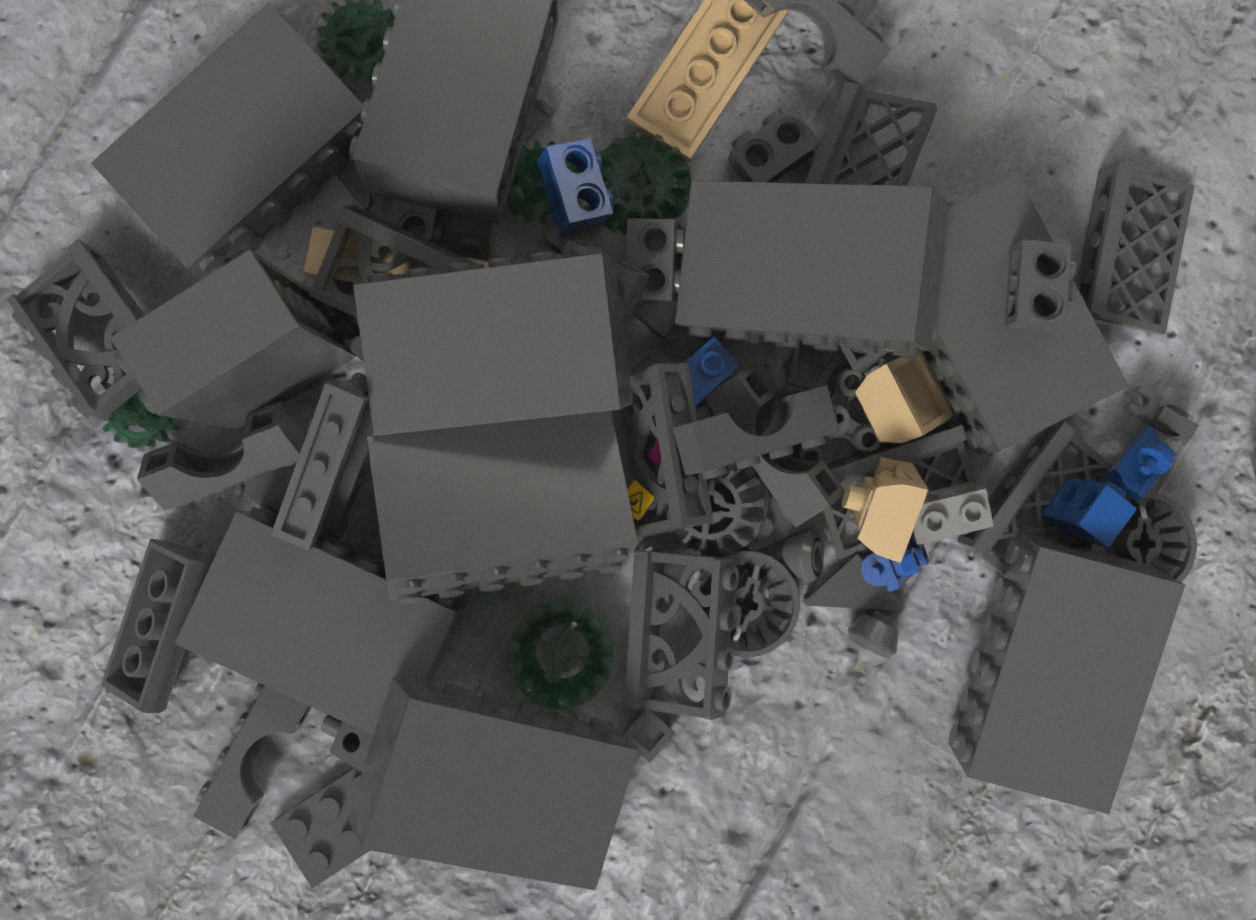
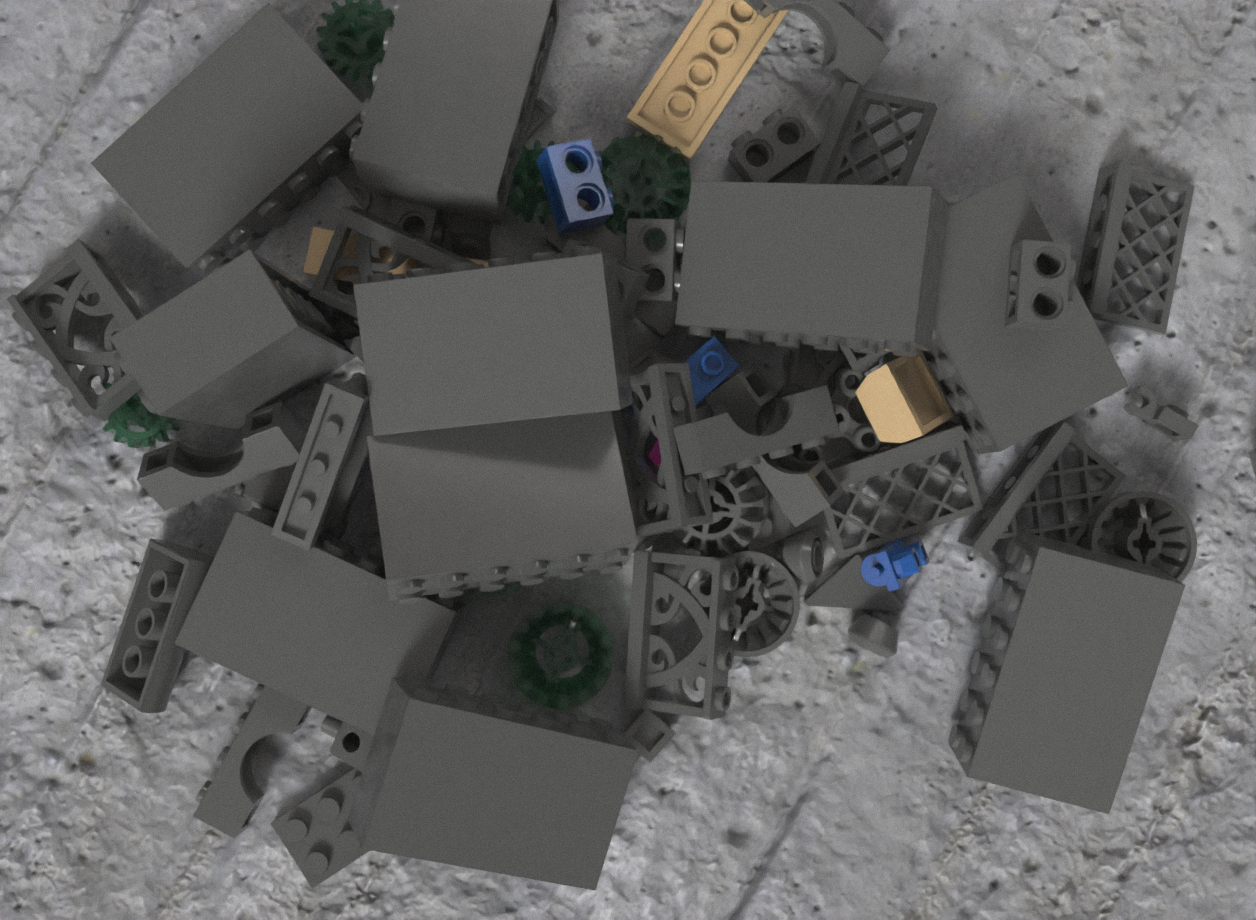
yellow sticker [627,480,654,520] -> none
tan brick [842,457,928,563] -> none
light grey brick [910,481,994,545] -> none
blue brick [1041,478,1137,548] -> none
blue hips [1104,426,1176,501] -> none

